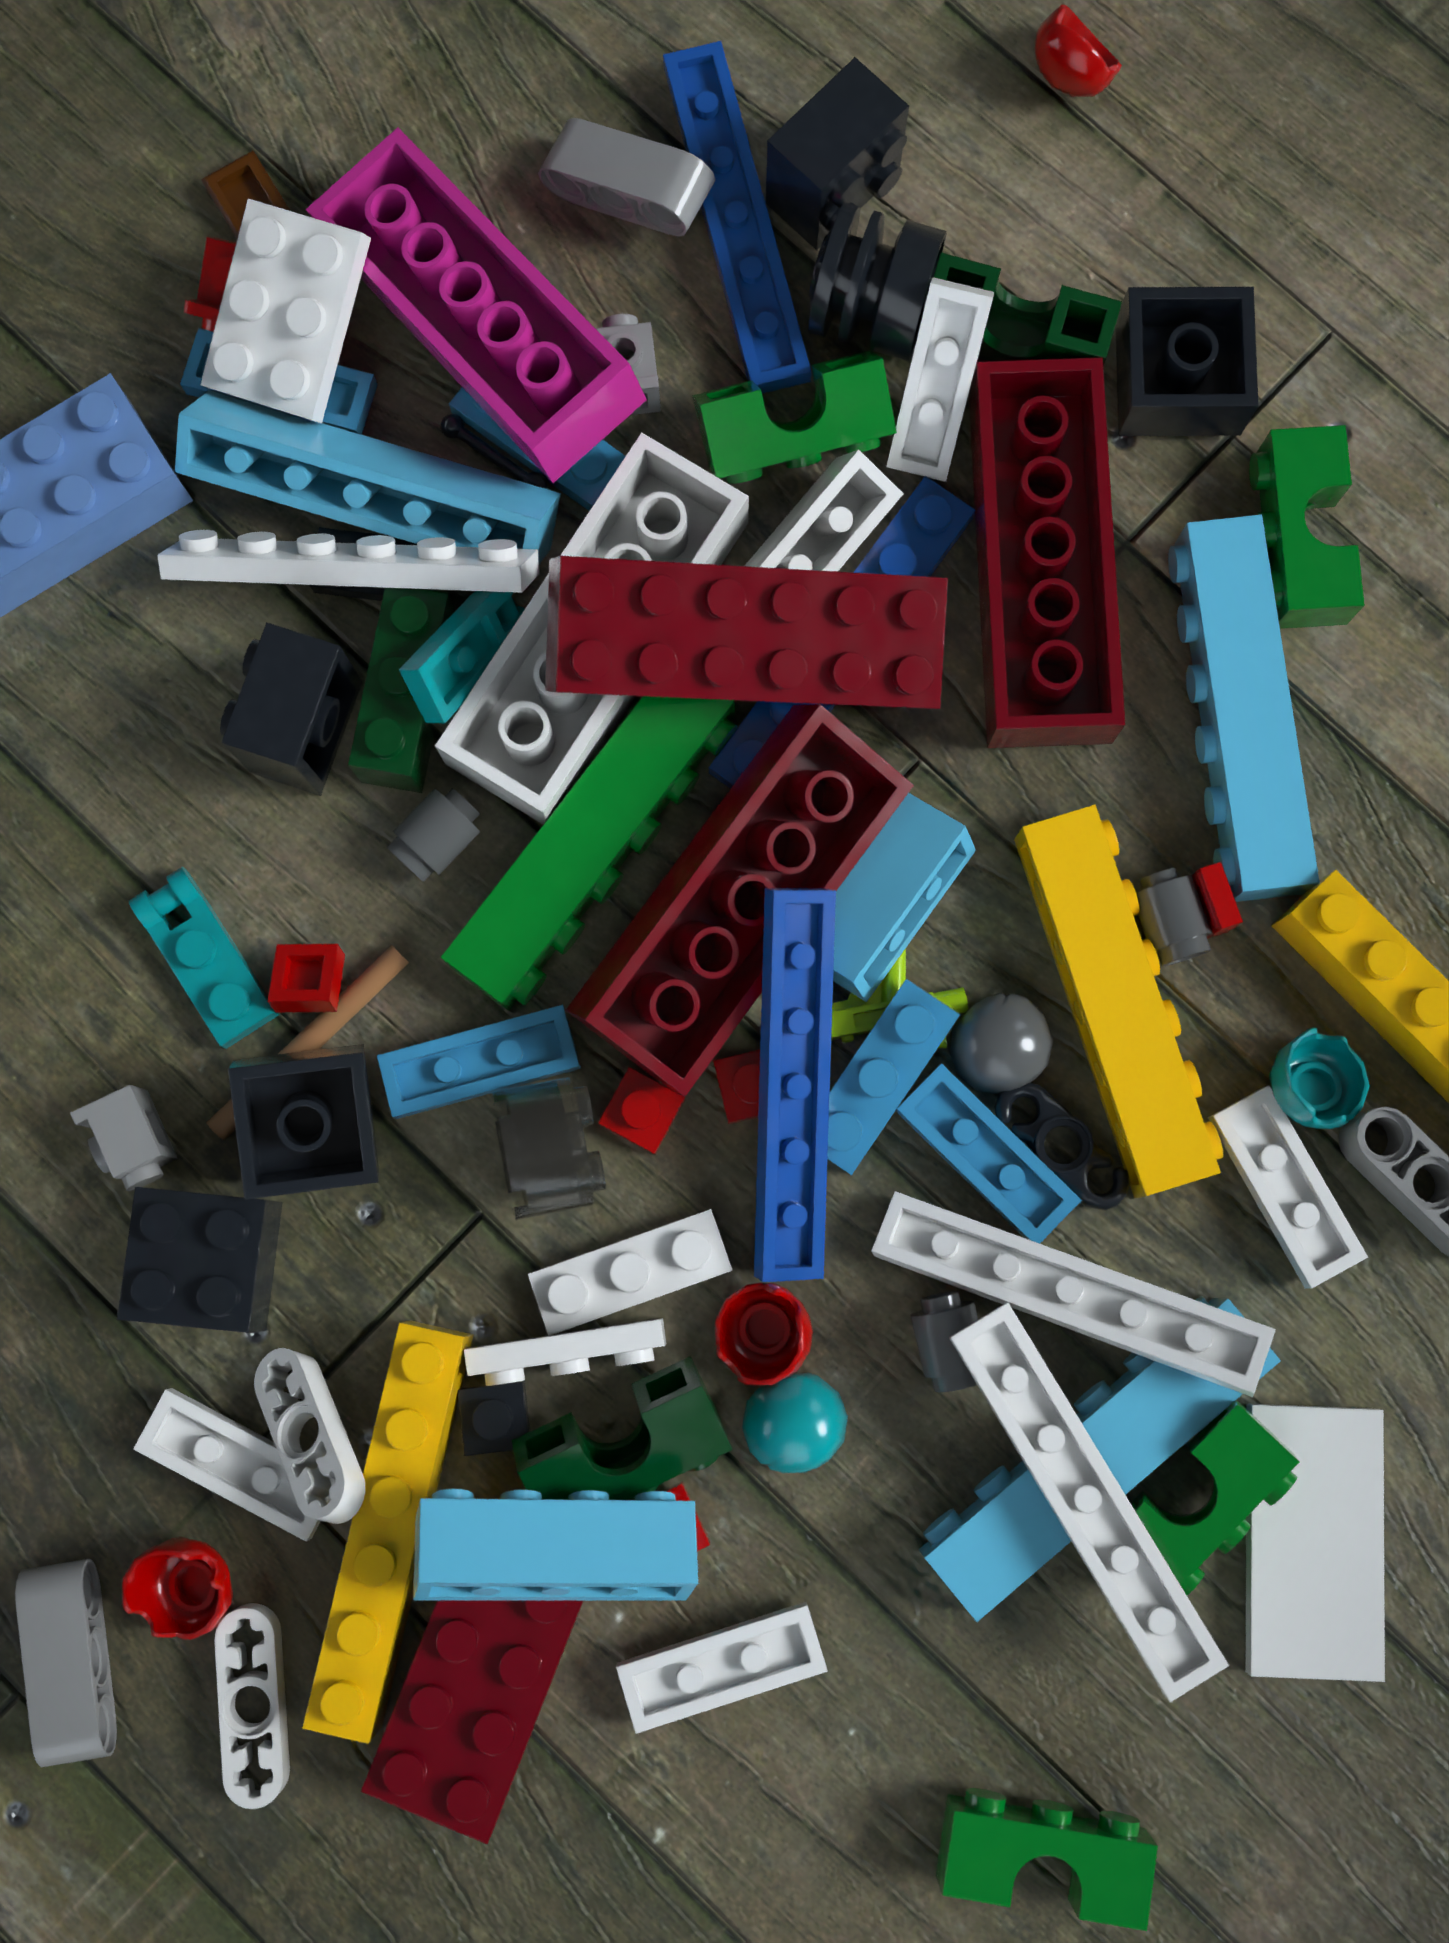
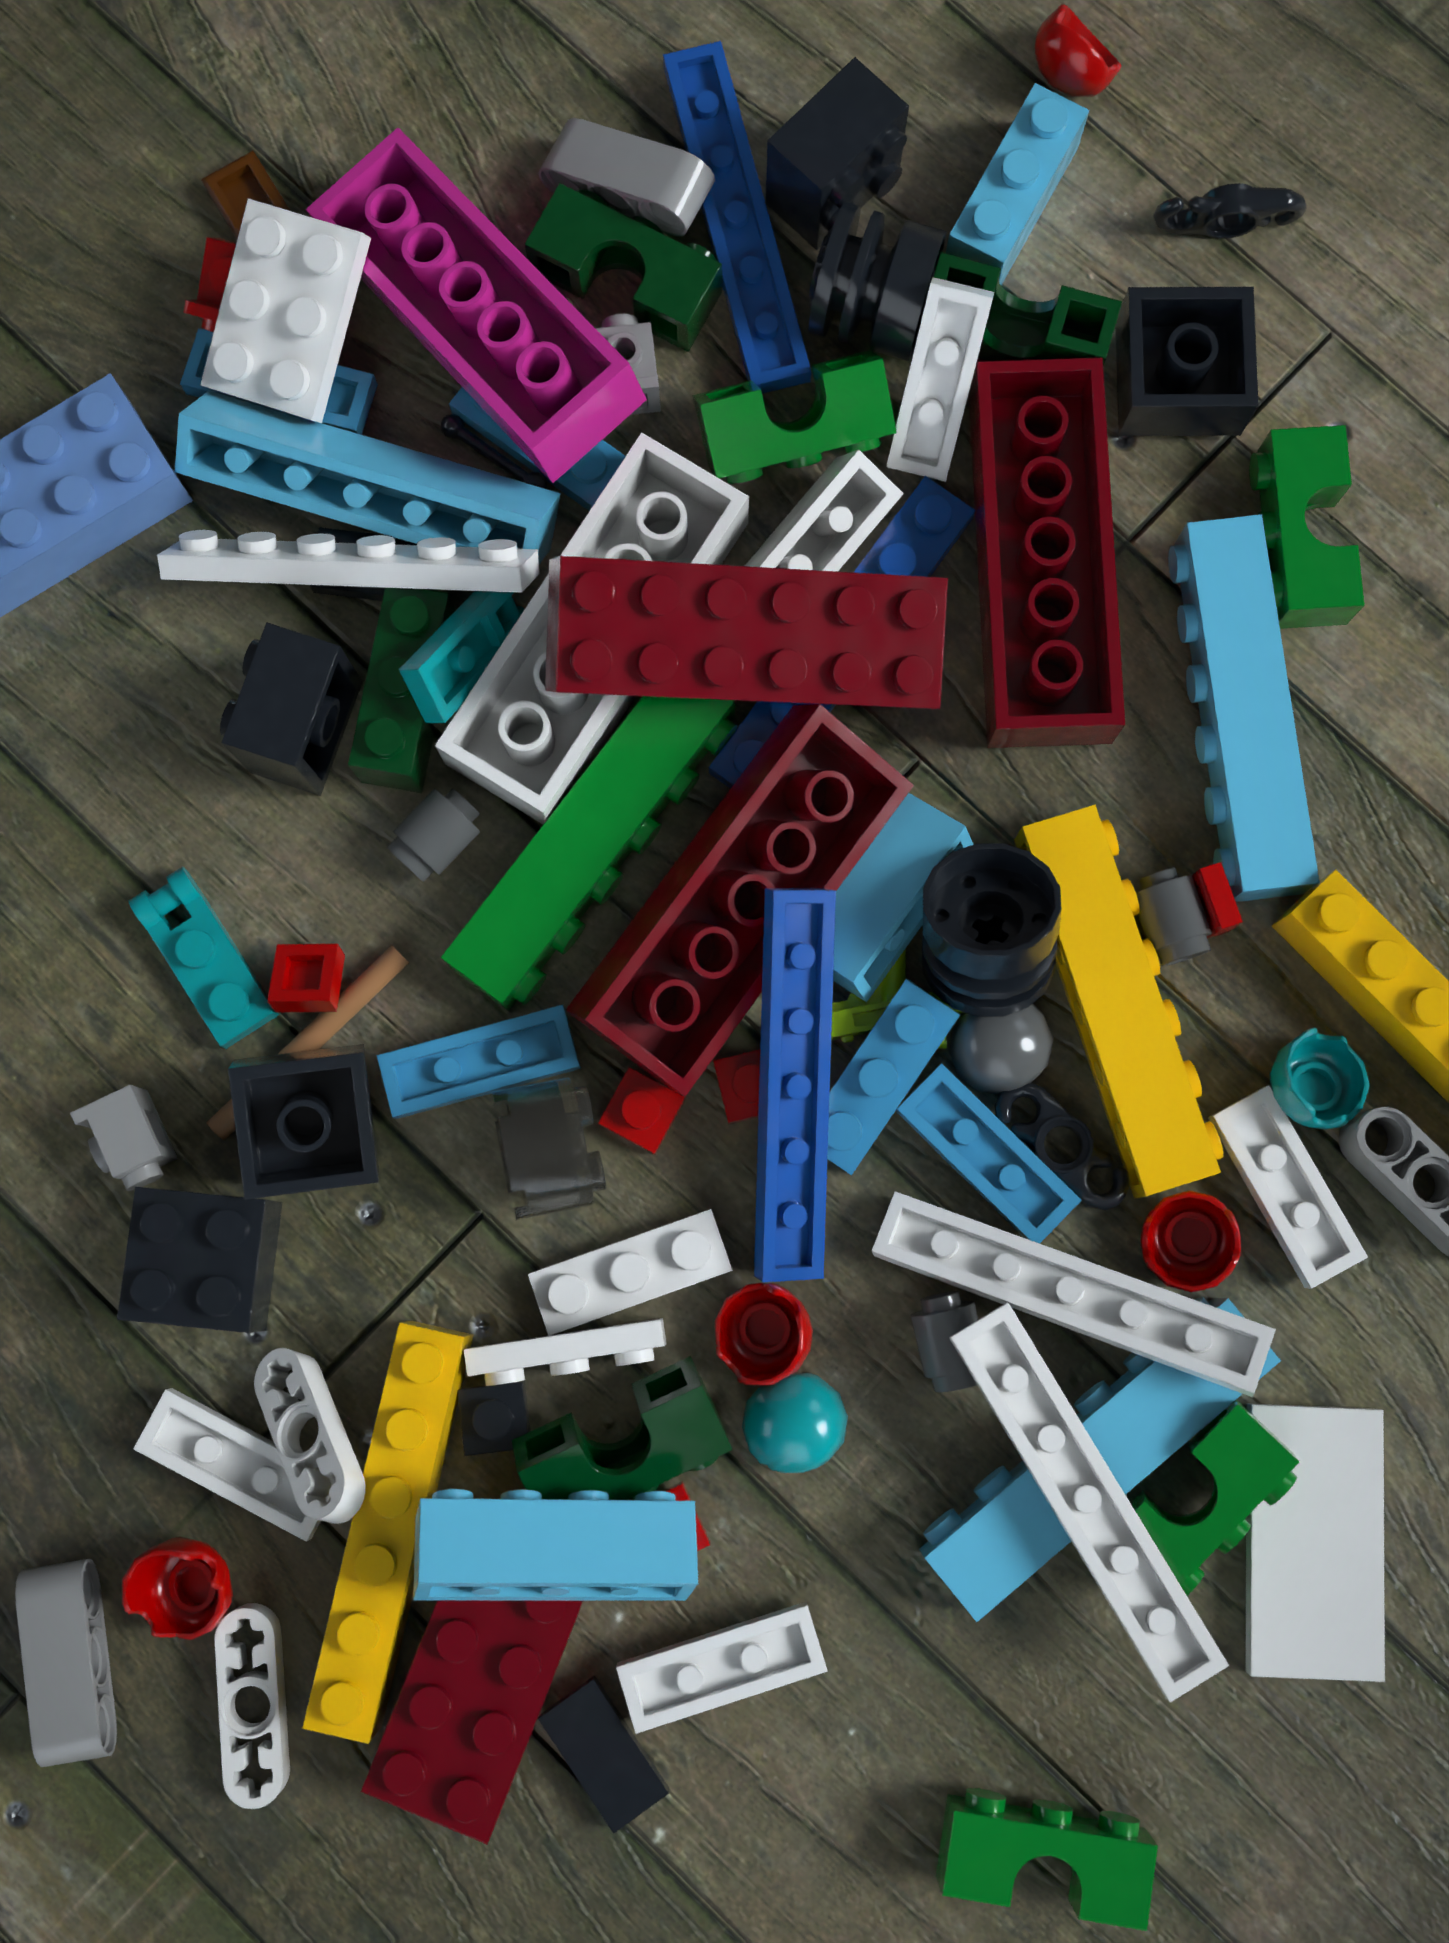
none -> dark green arch [524,183,722,352]
none -> black tile [538,1675,670,1834]
none -> black wheel [922,843,1062,1017]
none -> medium azure brick [945,83,1089,285]
none -> red hair [1141,1190,1241,1293]
none -> black piece [1153,183,1307,239]

